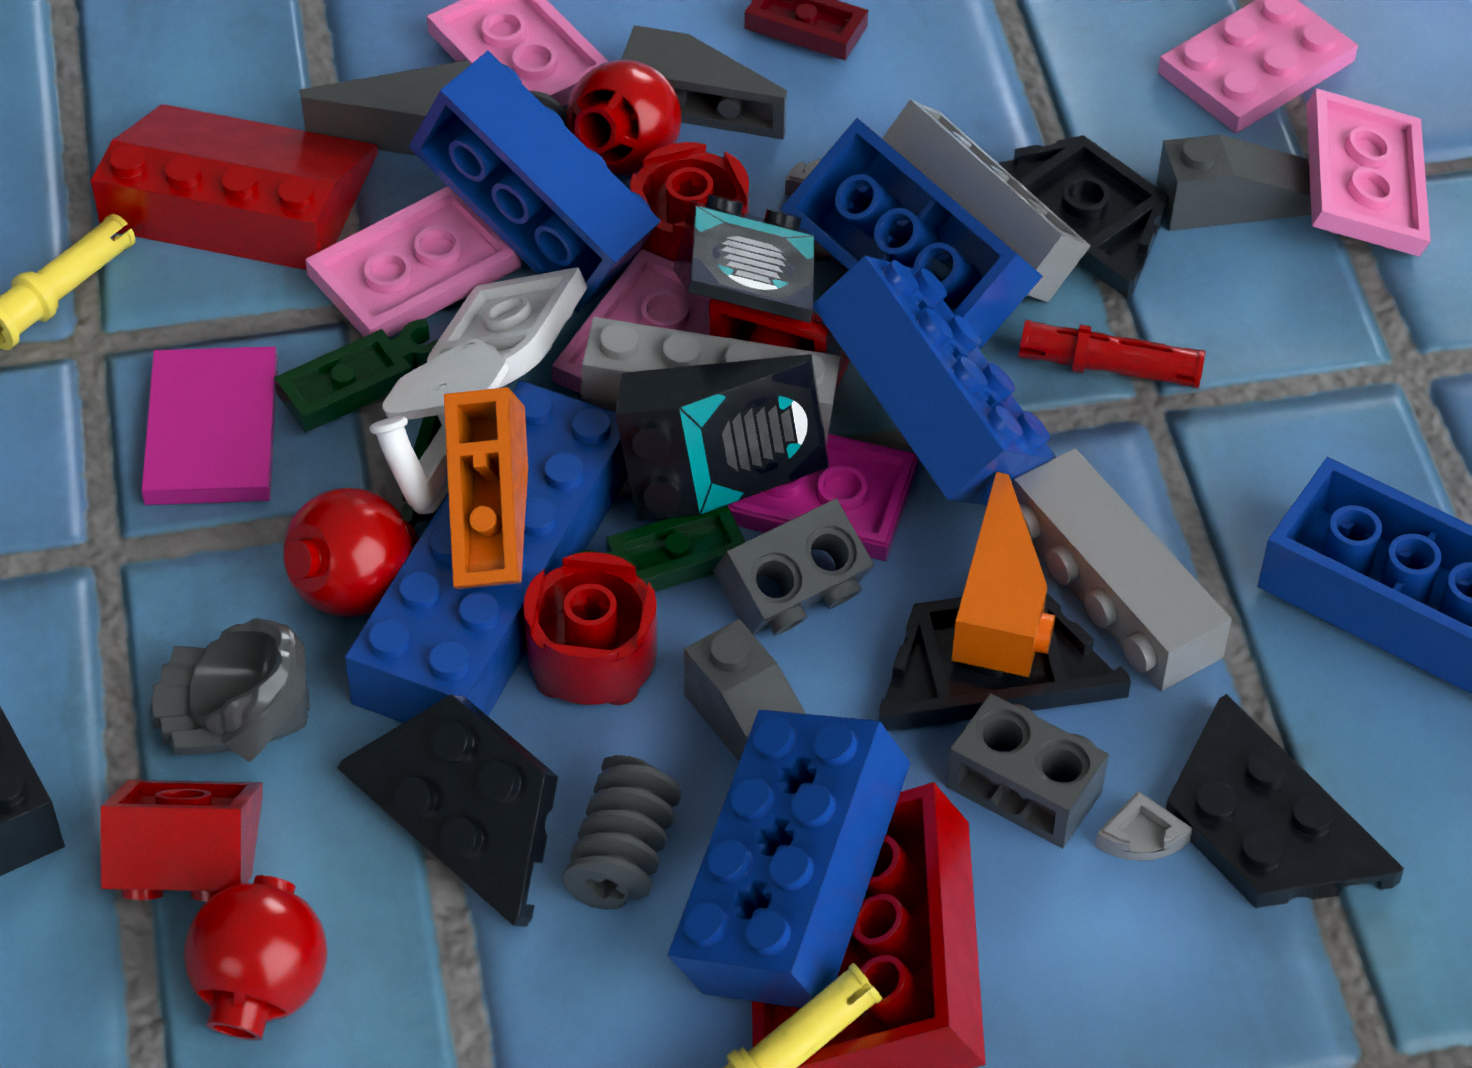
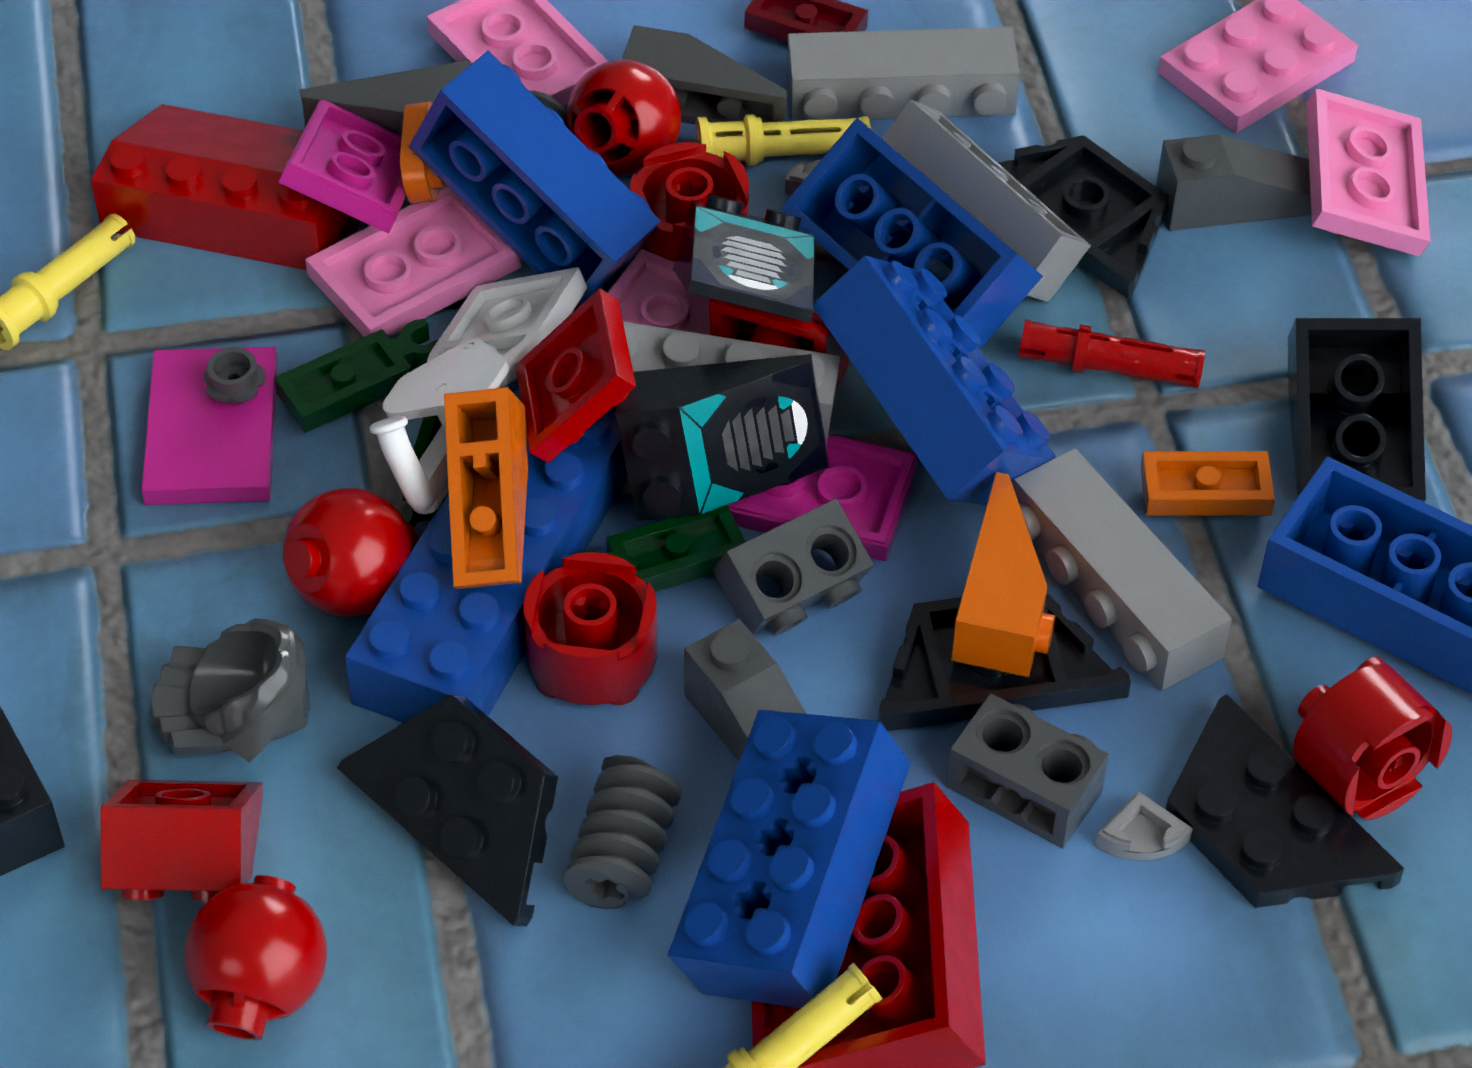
none -> dark grey plate [204,347,265,404]
none -> dark pink tile [278,99,406,234]
none -> orange plate [400,101,447,204]
none -> red plate [515,288,636,463]
none -> light yellow pin [695,114,871,167]
none -> light grey brick [787,27,1020,121]
none -> orange plate [1140,451,1275,516]
none -> black slope [1287,318,1426,502]
none -> red brick [1293,657,1452,820]

